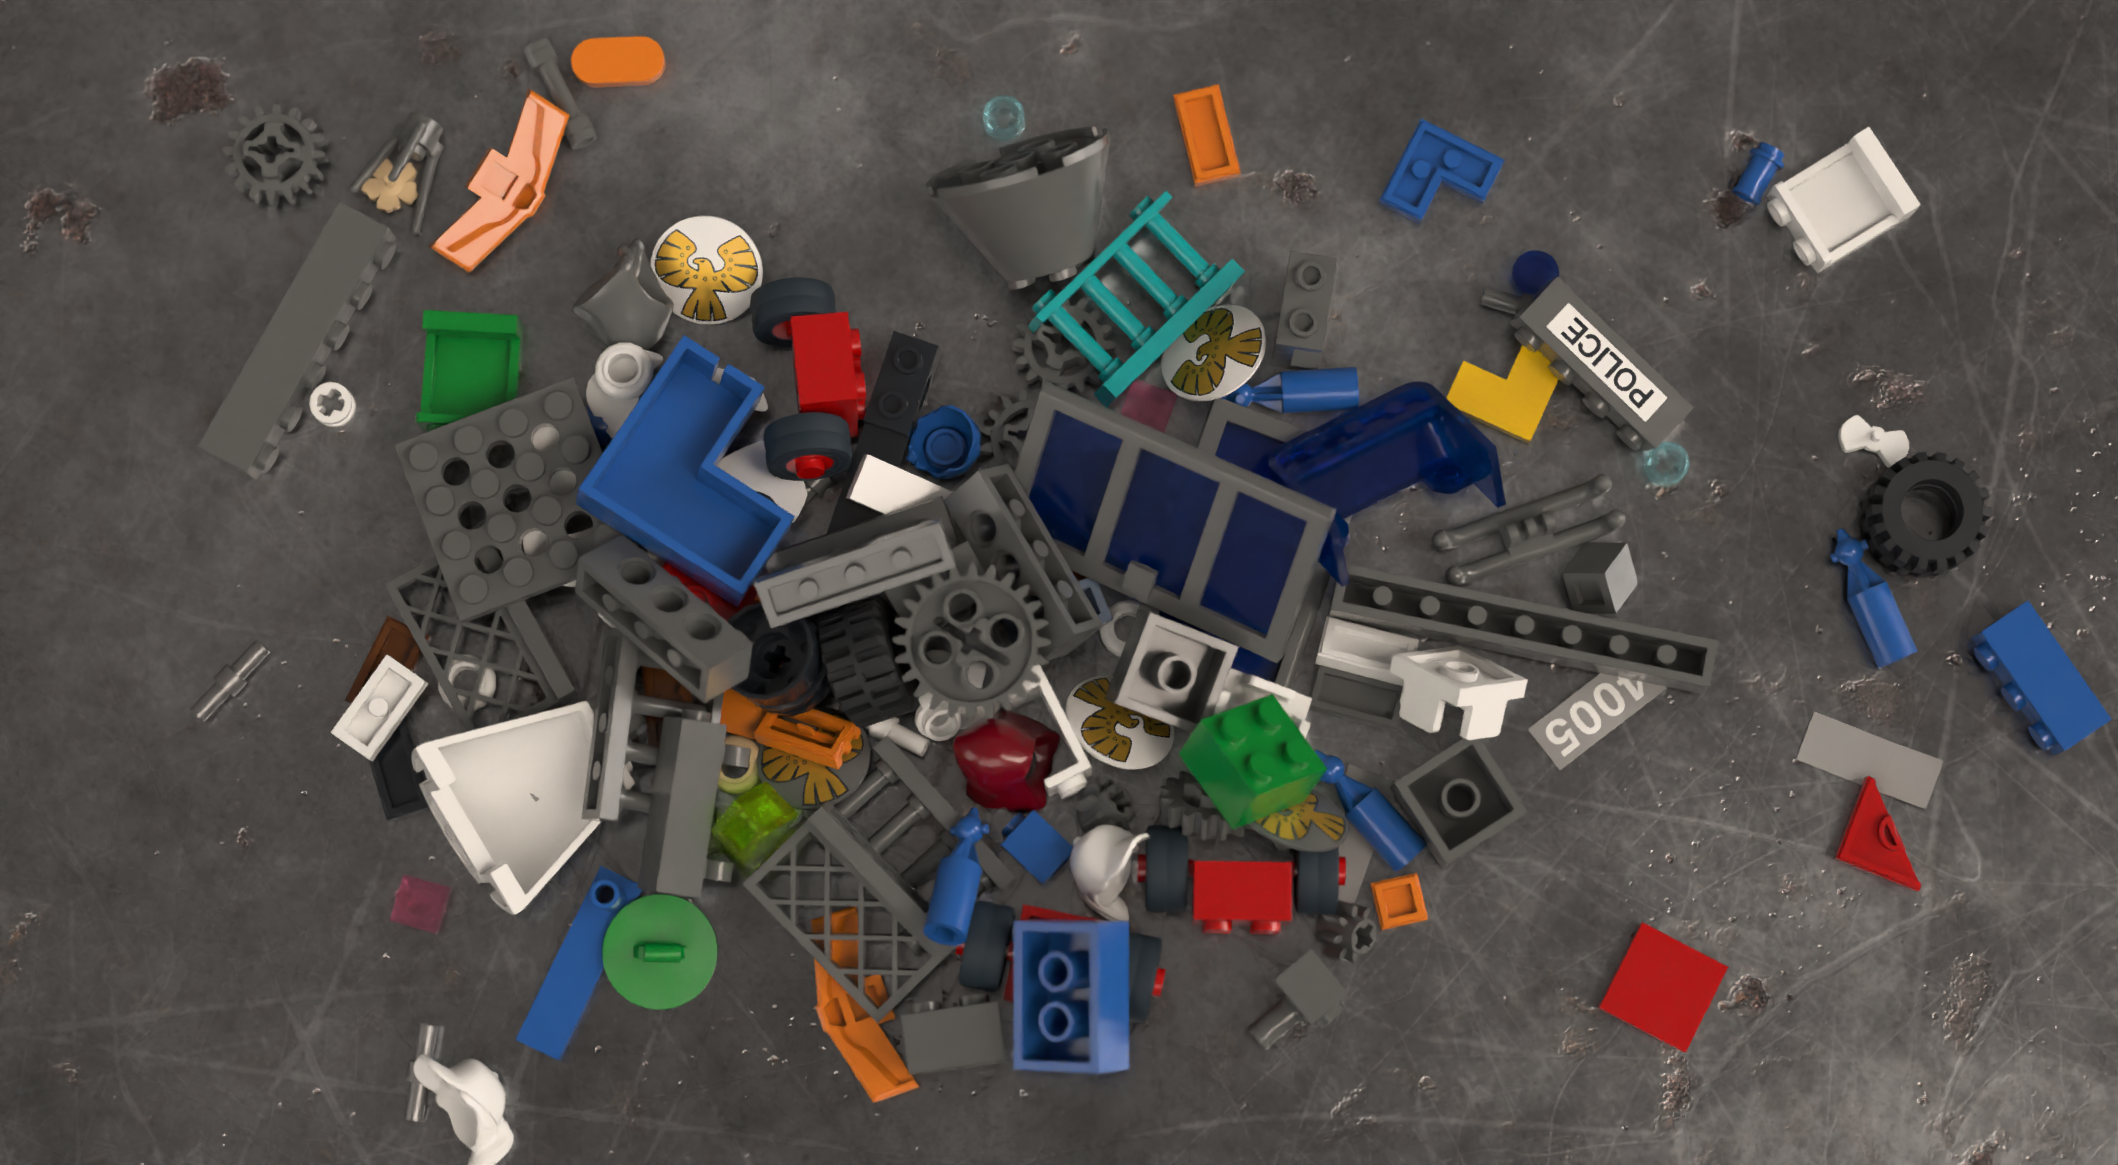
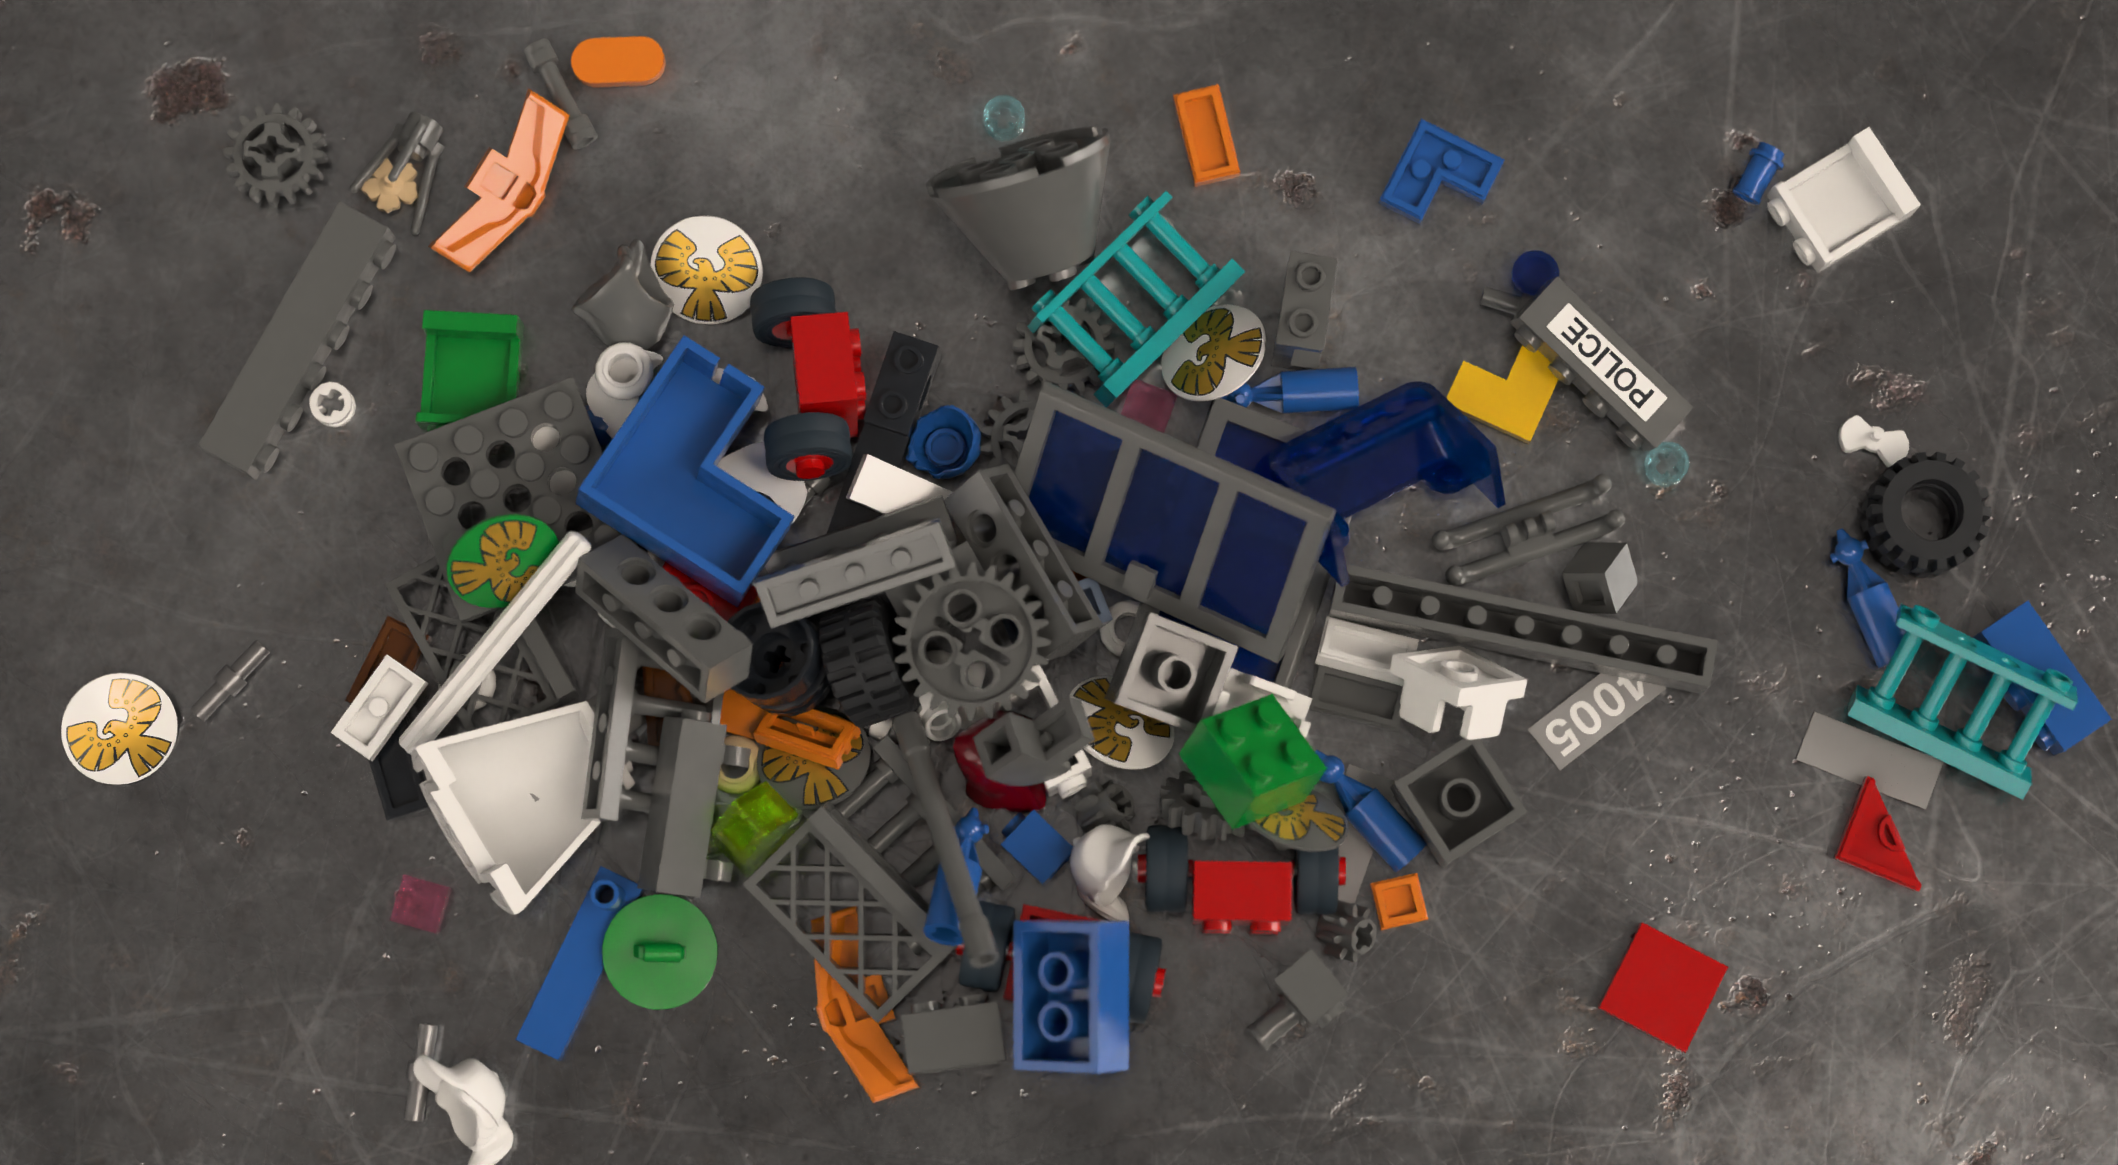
none -> shield [61,673,178,785]
none -> white axle [399,531,591,755]
none -> shield [446,514,559,608]
none -> dark grey piece [892,711,999,968]
none -> dark grey brick [973,695,1095,786]
none -> teal fence [1847,603,2078,800]

